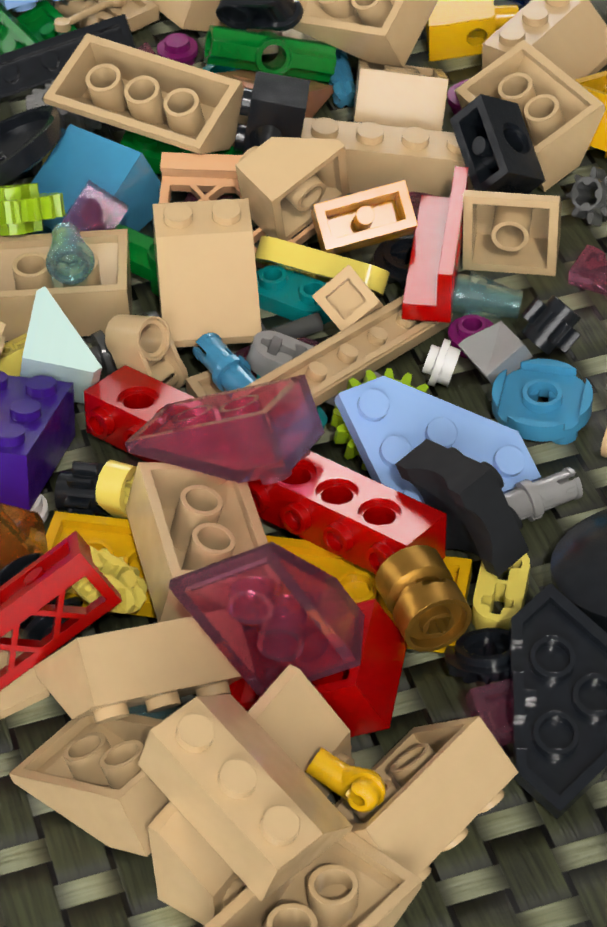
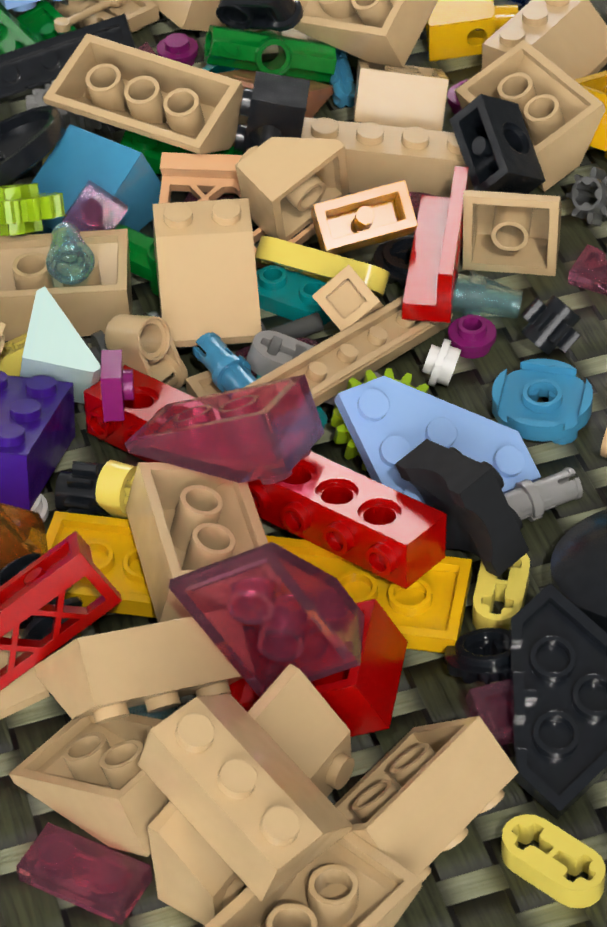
light yellow gear [72,546,148,614] -> none
yellow arm [305,747,386,813] -> none
pearl gold wheel [375,545,472,652] -> none
light grey slope [458,321,533,386] -> none
none -> clear pink plate [16,822,153,925]
none -> magenta plate [100,349,134,422]
none -> light yellow beam [501,814,606,909]

